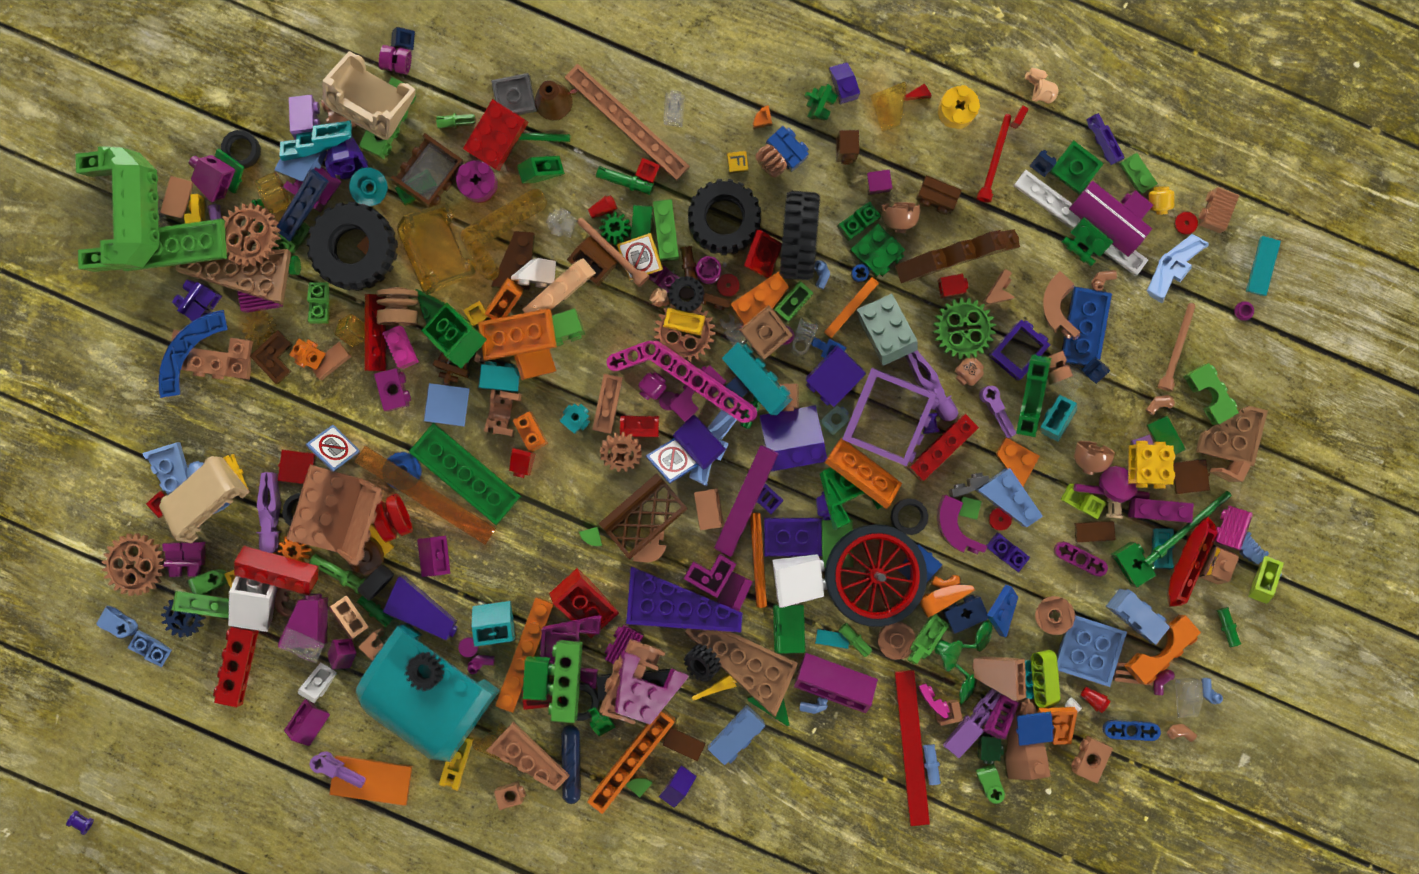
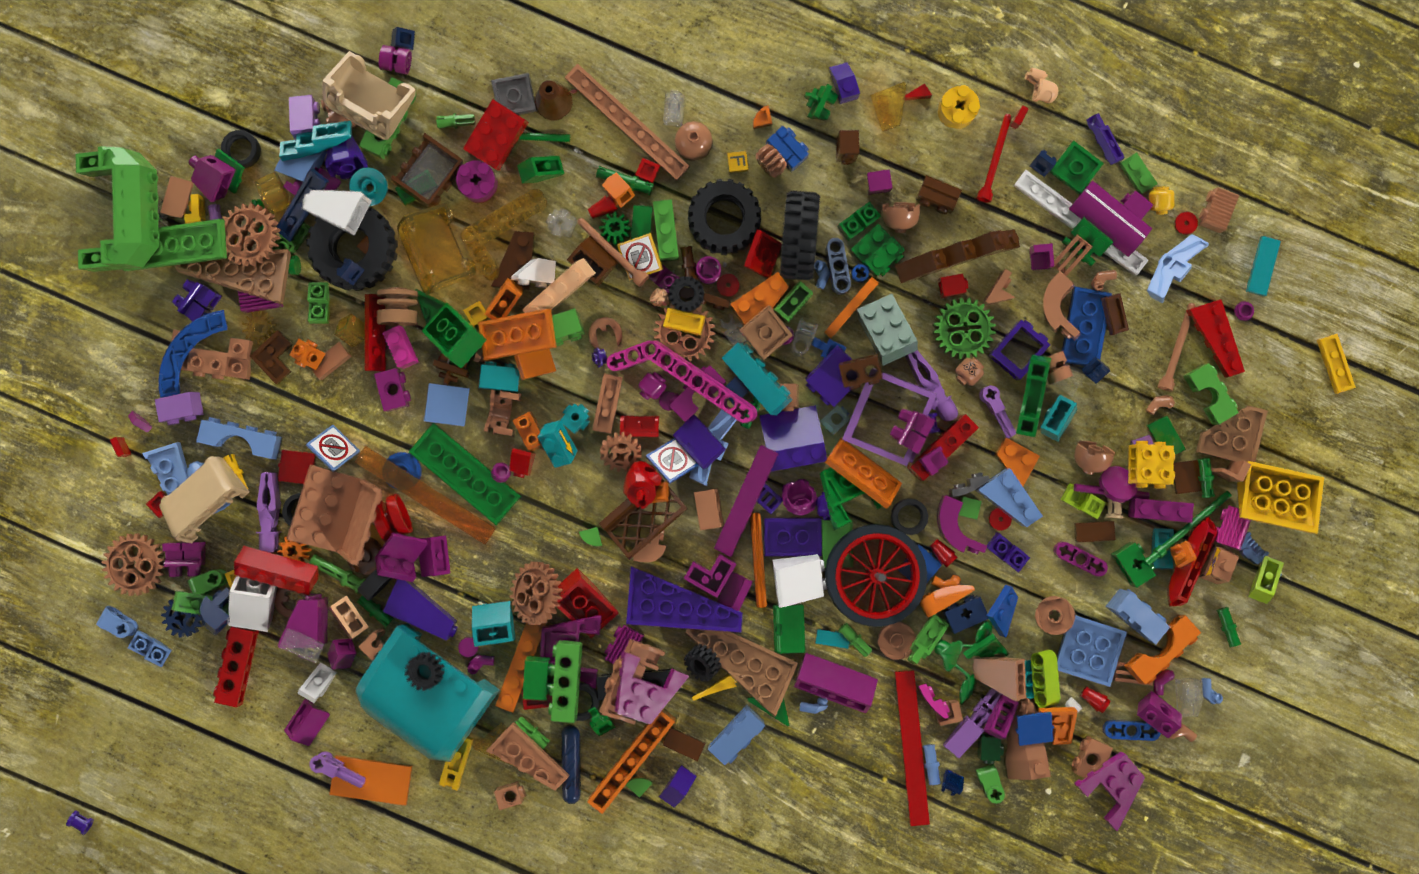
none -> red tile [110,437,131,457]
none -> magenta tile [128,411,152,432]
none -> medium lavender brick [155,392,204,425]
none -> medium blue arch [196,417,282,459]
none -> dark blue brick [200,587,230,636]
none -> white slope [302,190,372,235]
none -> dark blue tile [336,258,364,285]
none -> magenta bracket [375,533,427,582]
none -> magenta tile [491,463,511,483]
none -> nougat gear [510,562,562,625]
none -> bright green axle [515,717,550,749]
none -> teal brick [537,420,578,468]
none -> nougat head [588,317,622,349]
none -> dark purple plate [592,347,607,368]
none -> orange brick [602,173,635,208]
none -> red piece [623,461,662,509]
none -> orange tile [652,481,668,503]
none -> nougat cylinder [675,121,713,161]
none -> magenta hair [782,479,818,516]
none -> sand blue beam [825,238,851,295]
none -> reddish brown brick [839,354,883,390]
none -> magenta hips [890,409,935,454]
none -> magenta panel [918,446,948,476]
none -> red cone [929,539,958,568]
none -> clear blue tile [941,770,964,796]
none -> green tile [963,633,1009,659]
none -> magenta panel [1029,243,1054,270]
none -> nougat tile [1054,234,1092,276]
none -> magenta wing [1074,752,1145,831]
none -> reddish brown tile [1101,293,1129,335]
none -> magenta brick [1137,691,1182,738]
none -> orange tile [1170,541,1197,568]
none -> red wing [1185,299,1245,378]
none -> green pin [1198,458,1215,498]
none -> yellow slope [1237,461,1324,534]
none -> yellow tile [1317,334,1356,394]

